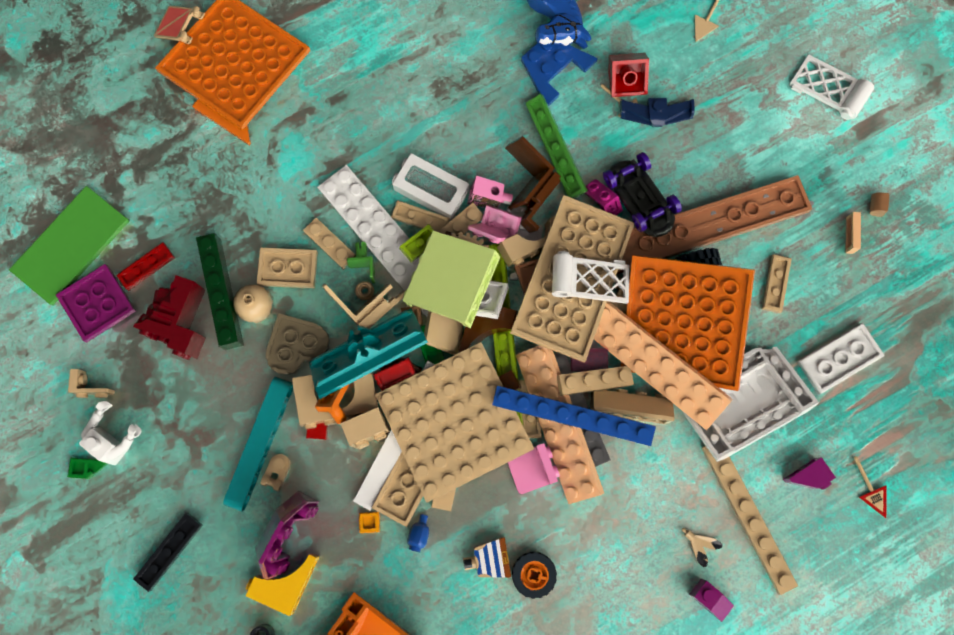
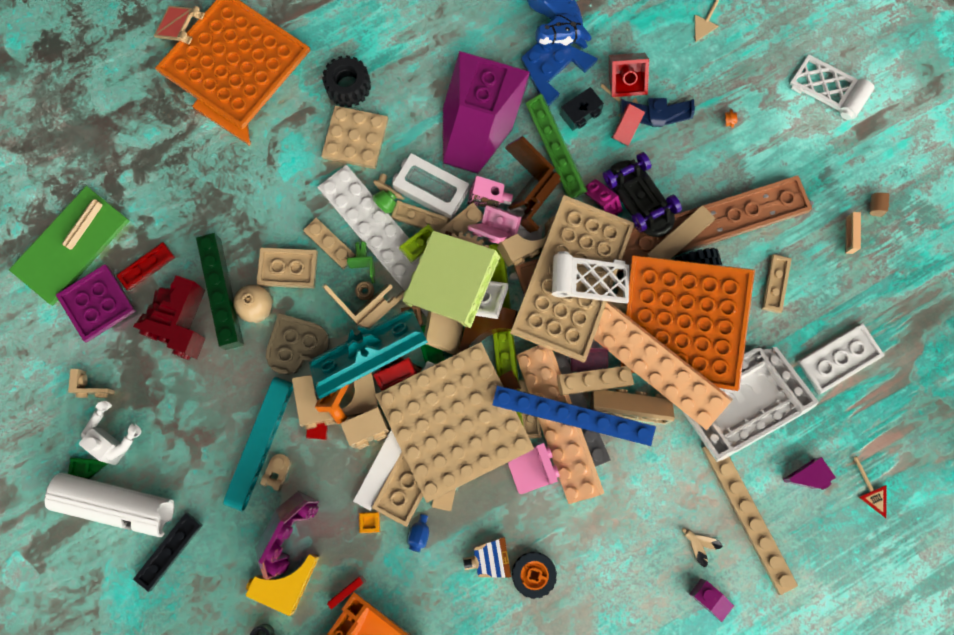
none -> white piece [44,473,175,537]
none -> tan axle [62,199,102,249]
none -> tan plate [321,106,389,170]
none -> black tyre [322,55,371,107]
none -> red tile [327,576,366,610]
none -> tan bar [373,173,405,200]
none -> bright green cone [373,190,397,214]
none -> magenta wedge [443,51,530,174]
none -> black brick [560,87,604,131]
none -> tile [611,104,645,146]
none -> tan tile [646,205,716,259]
none -> orange plate [725,109,737,128]

